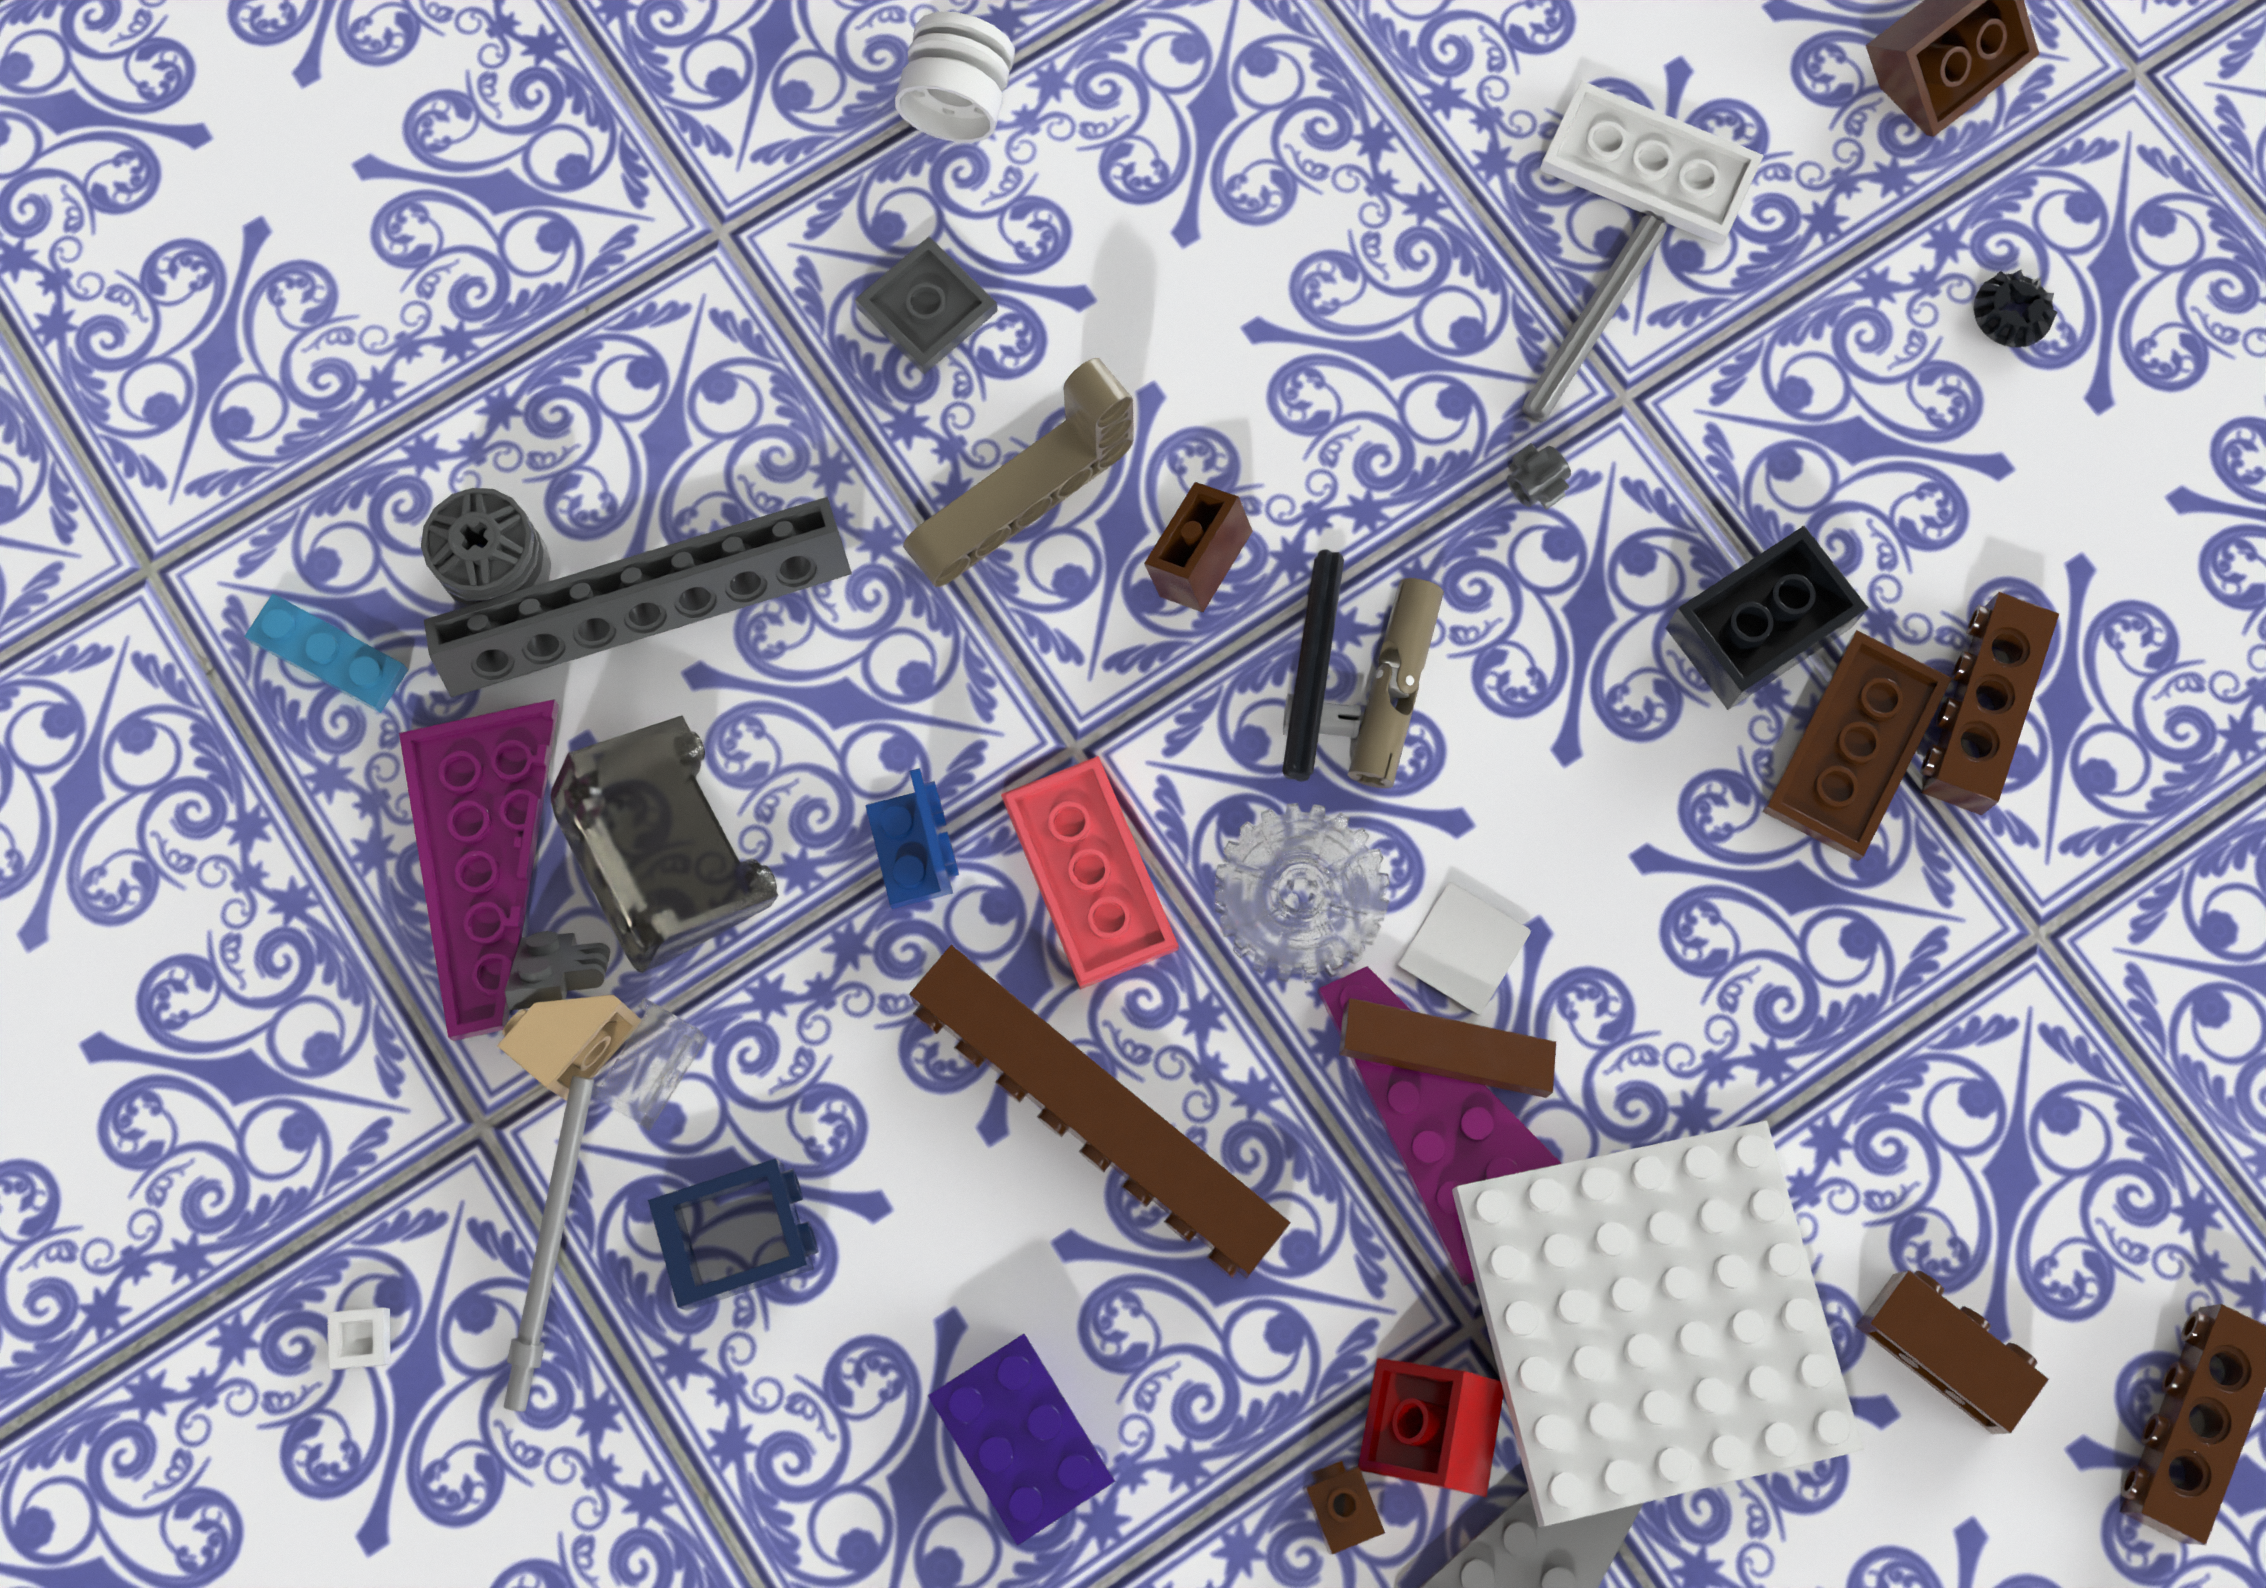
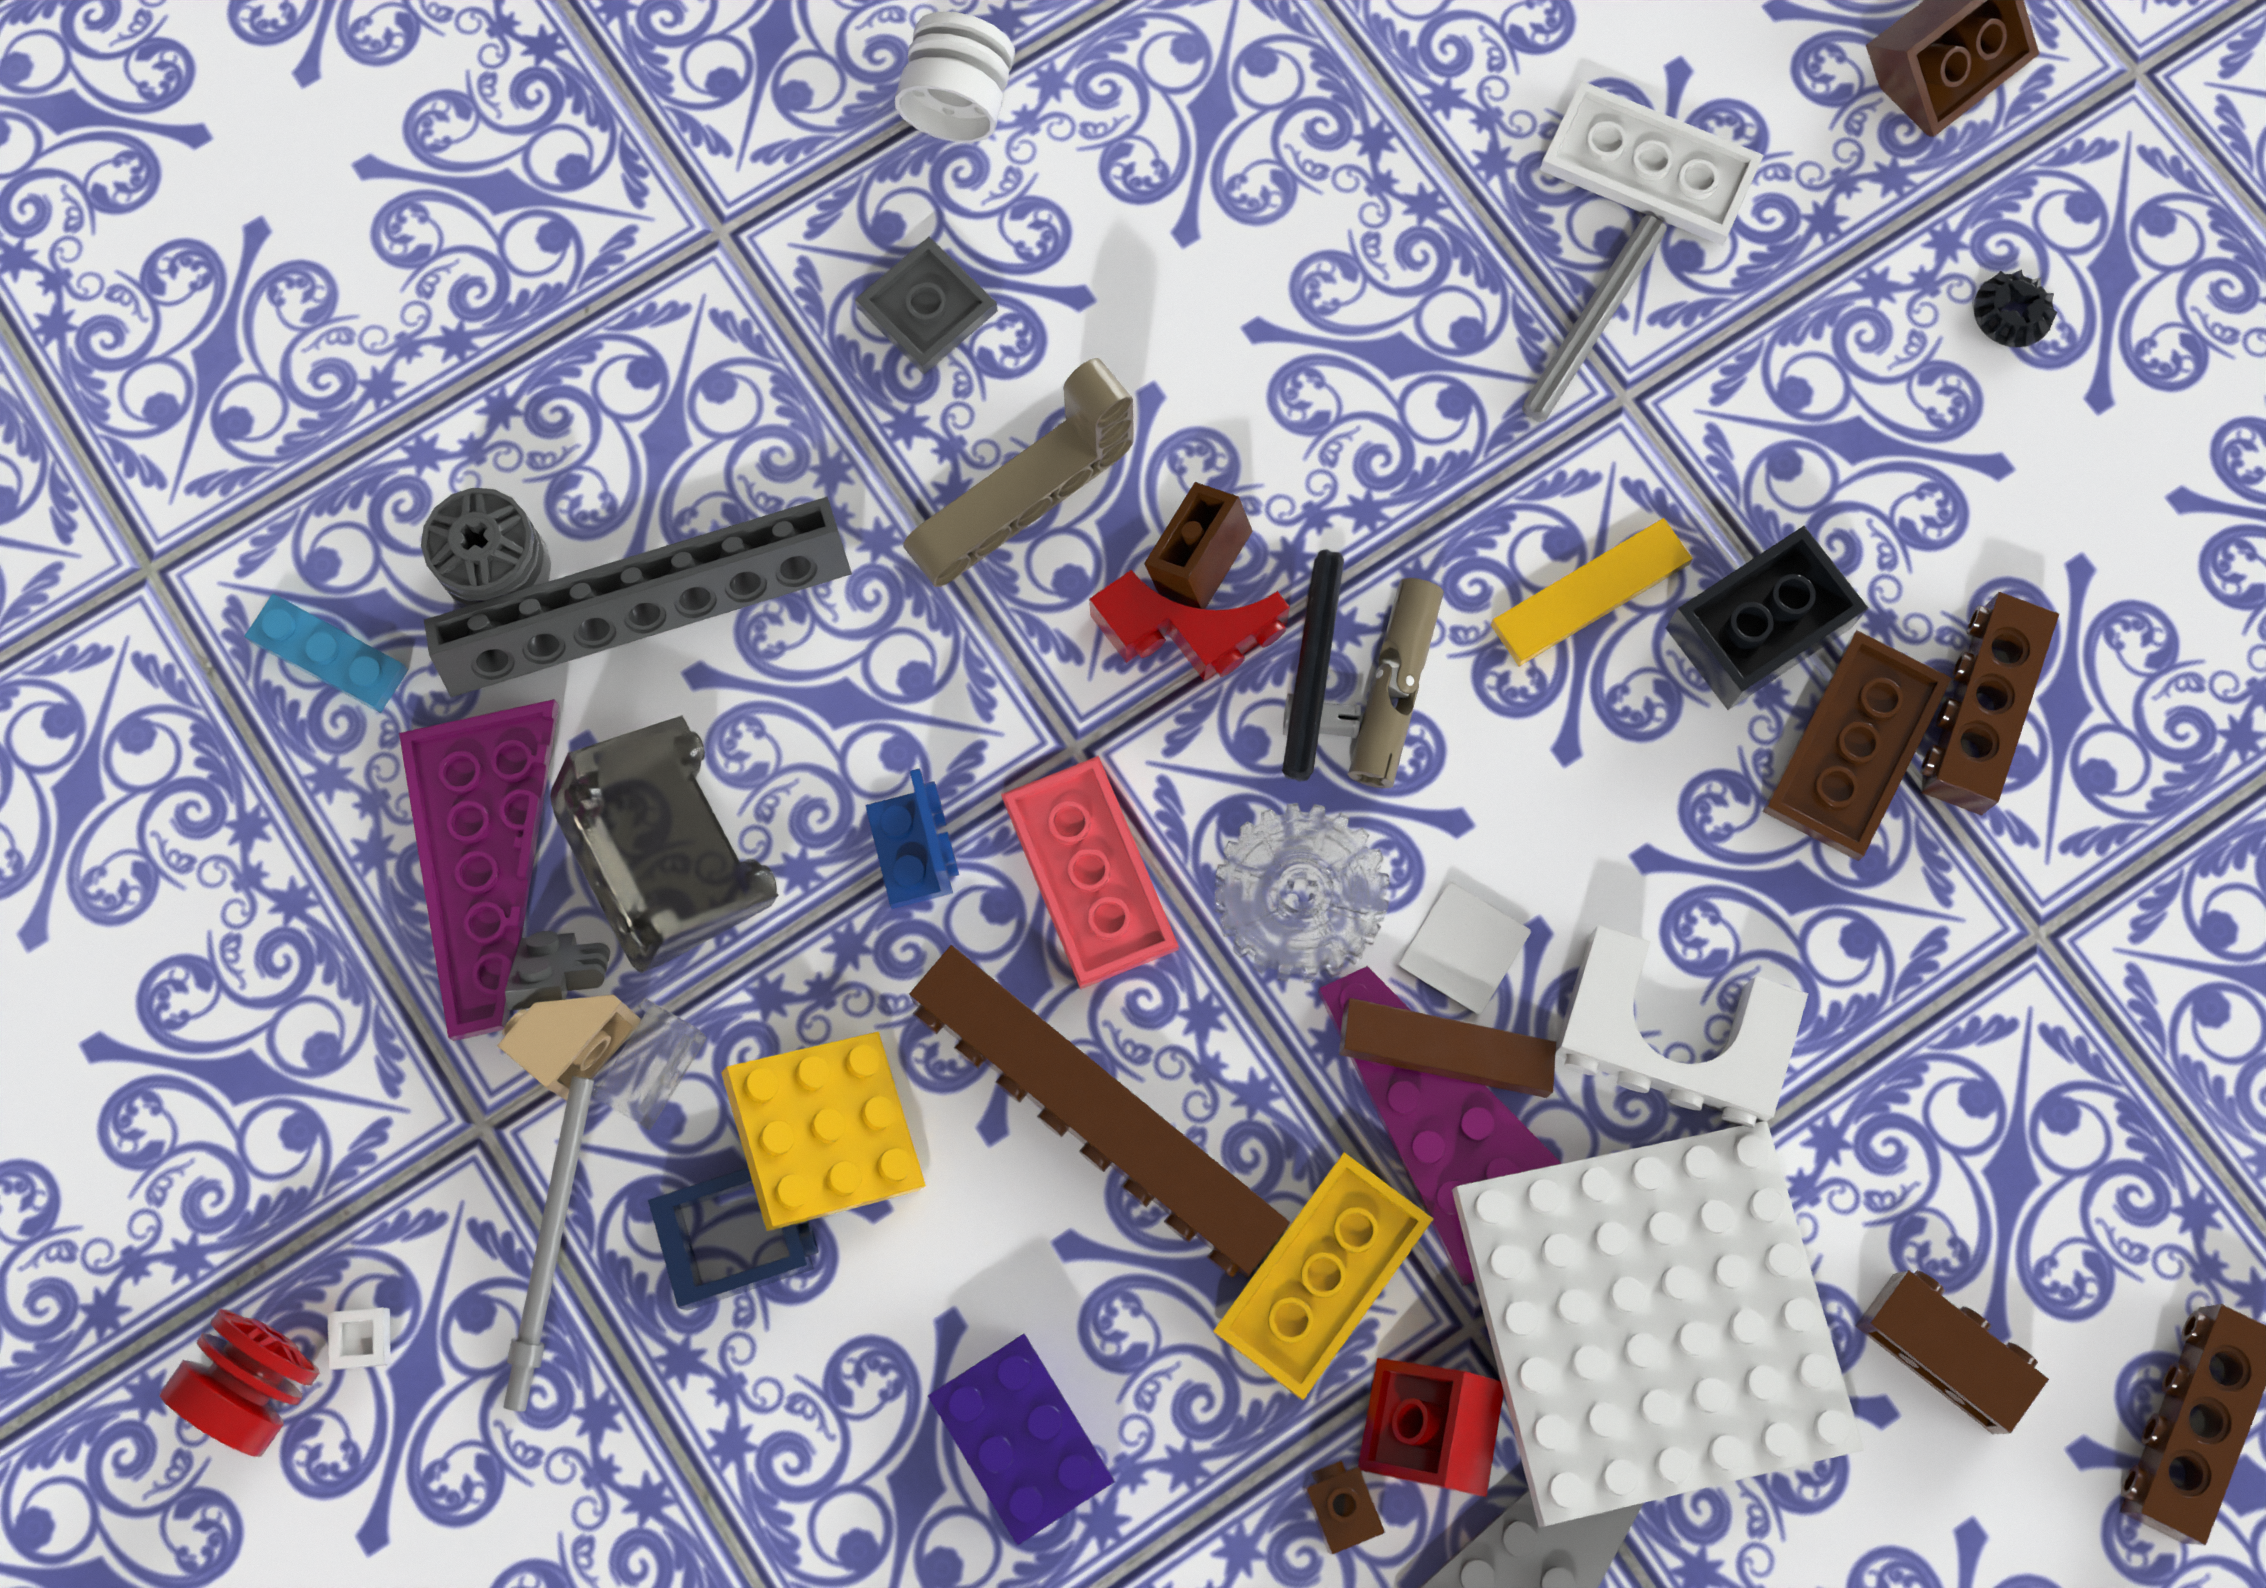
dark grey gear [1507,443,1571,510] -> none
none -> red wheel [159,1309,320,1457]
none -> yellow plate [721,1031,926,1231]
none -> red arch [1089,570,1290,681]
none -> yellow plate [1213,1152,1433,1401]
none -> yellow tile [1491,518,1693,667]
none -> white arch [1556,924,1808,1128]

